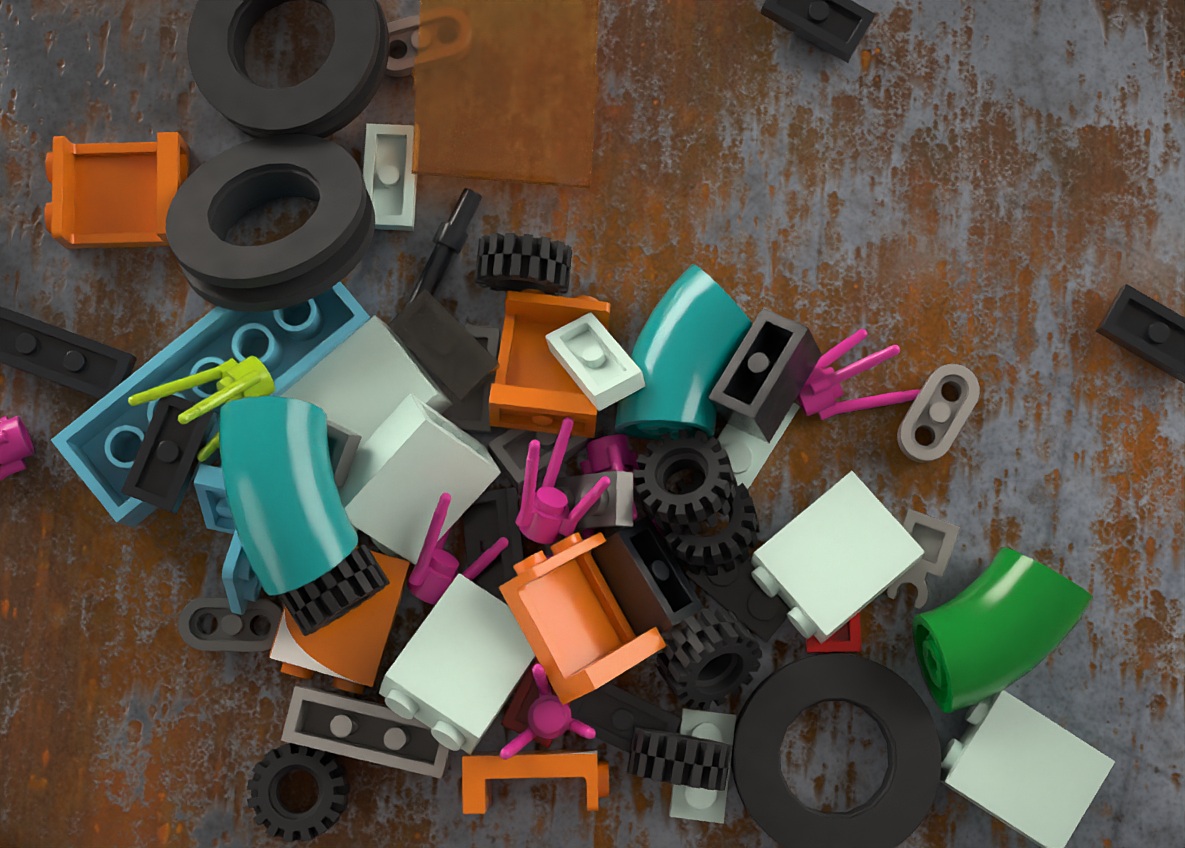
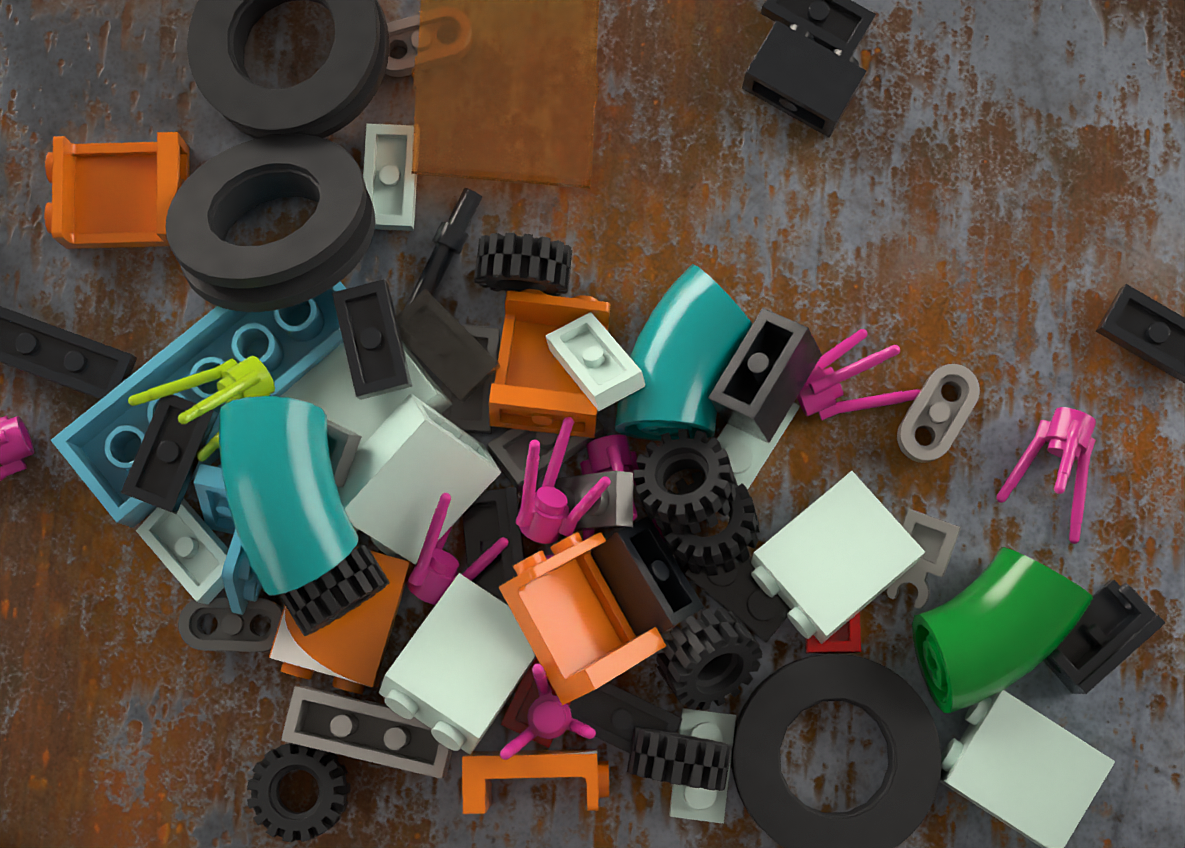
none -> light aqua plate [136,498,229,605]
none -> black plate [332,279,413,400]
none -> black brick [742,20,866,138]
none -> dark pink plant [996,407,1096,544]
none -> black hinge [1043,580,1165,694]

